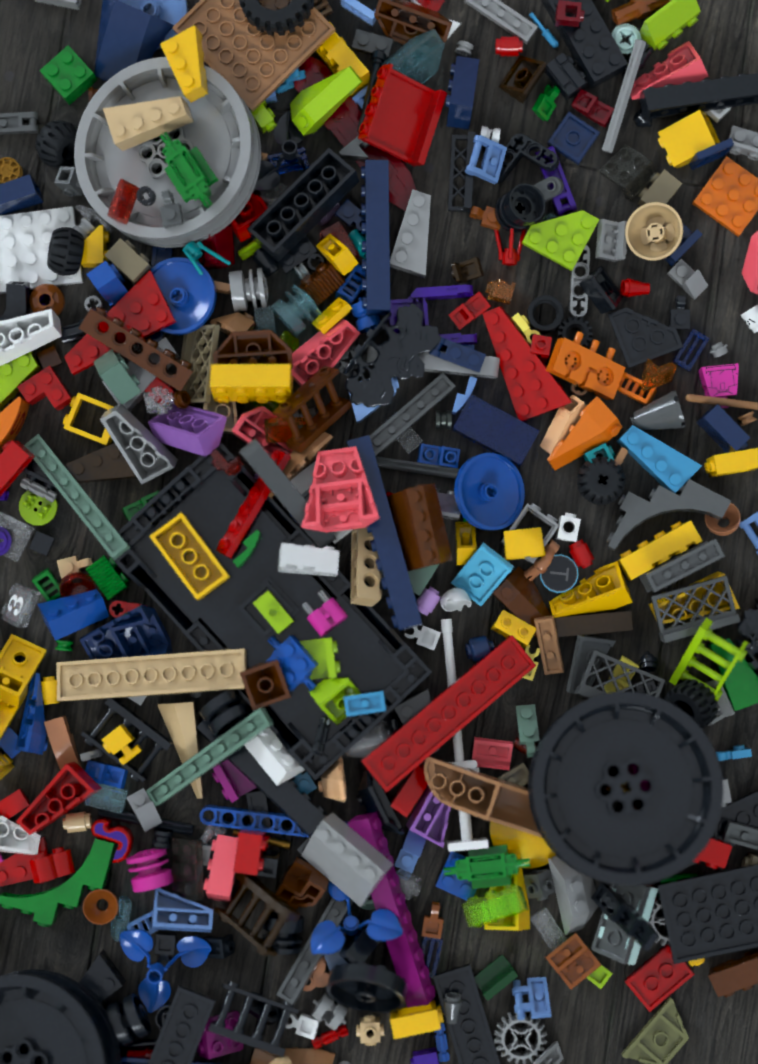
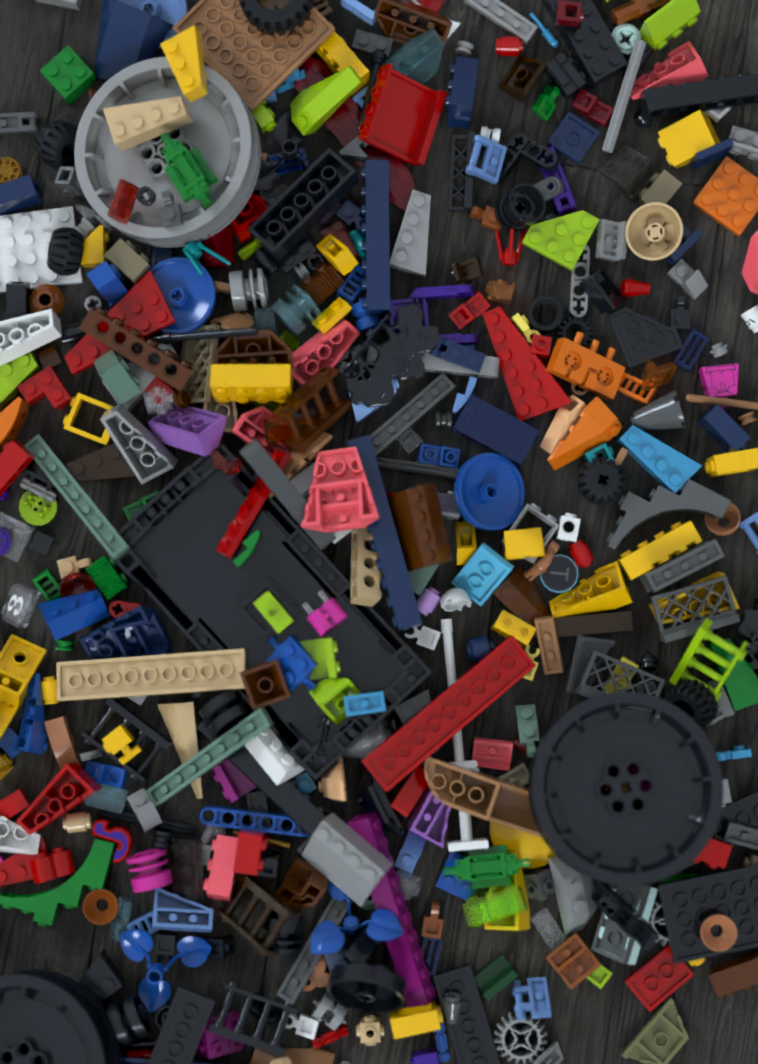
yellow brick [149,512,231,601] -> none
white wedge [277,543,339,577] -> none
none -> black bar [149,327,259,344]
none -> nougat piece [700,914,737,952]

